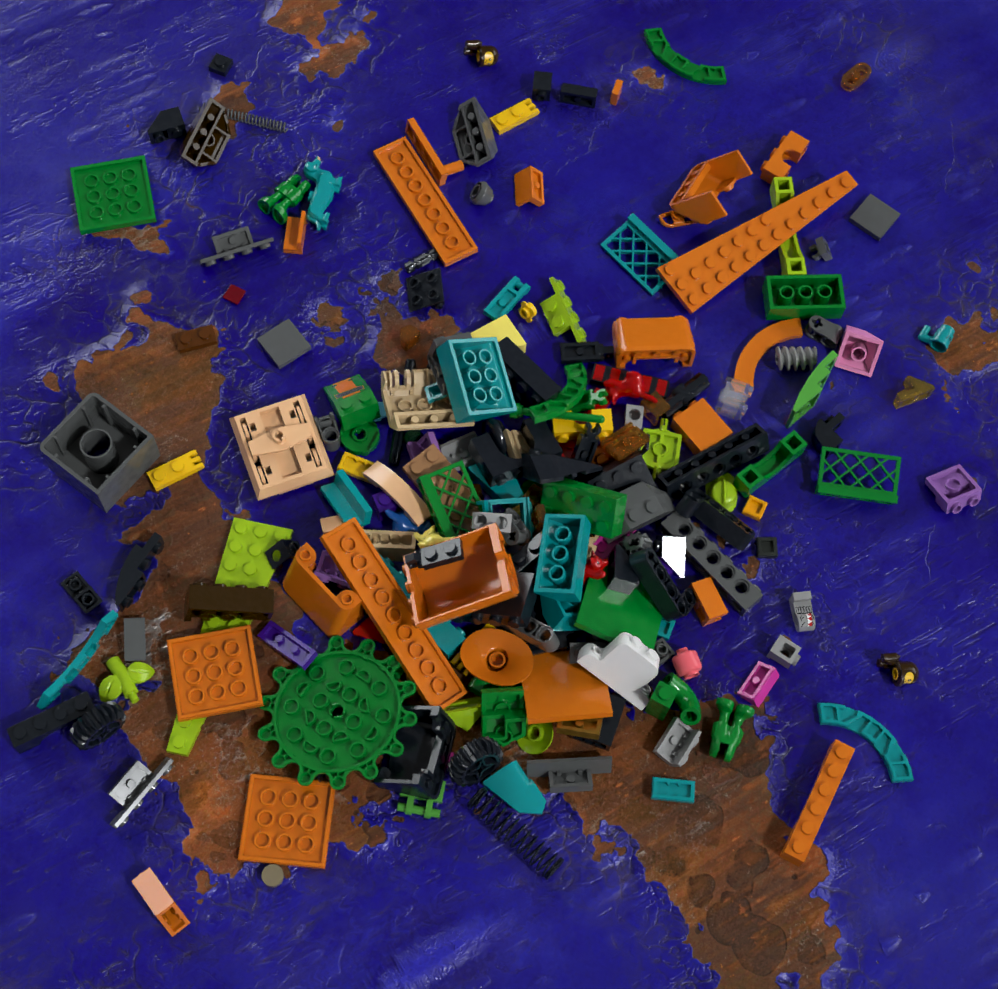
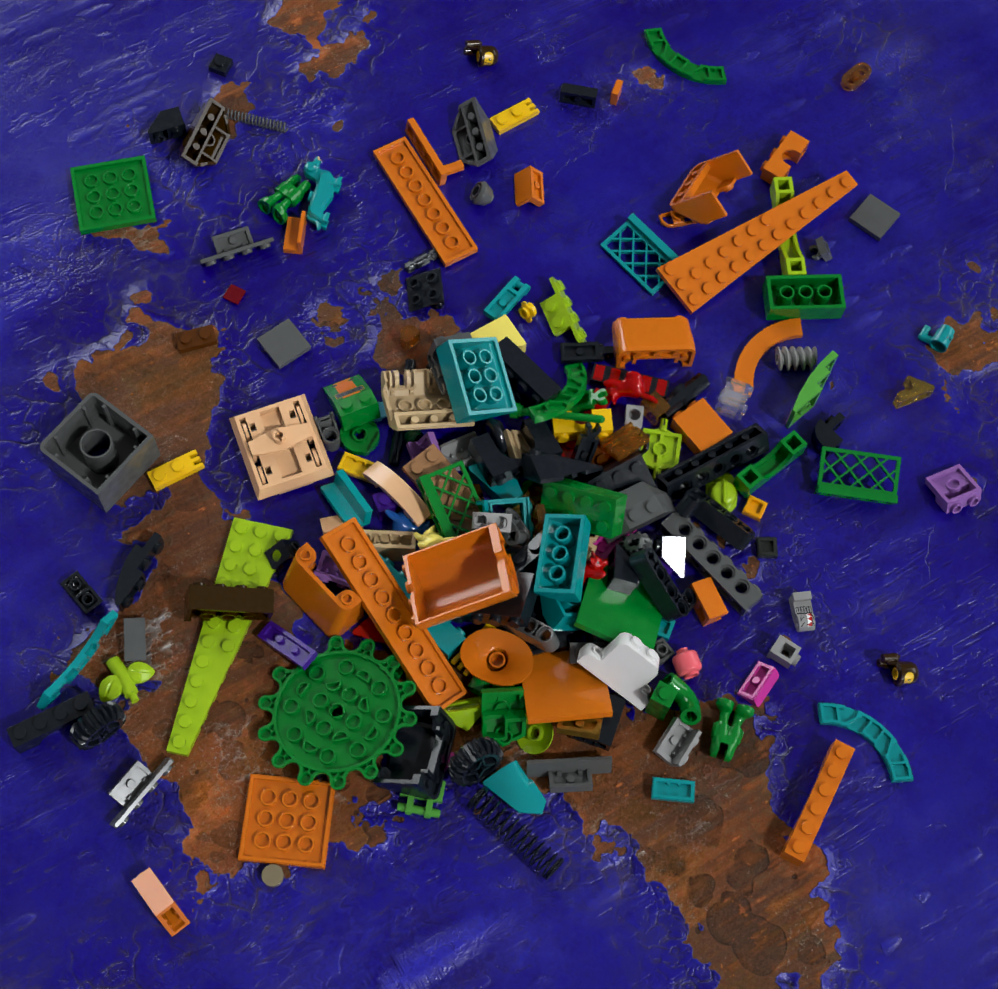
orange tile [167,624,264,722] -> none
black hinge [405,538,464,570] -> none
teal slope [424,382,447,404] -> none
black brick [532,71,552,101] -> none
dark grey piece [804,315,844,349] -> none
bright pink slope [834,325,884,377] -> none

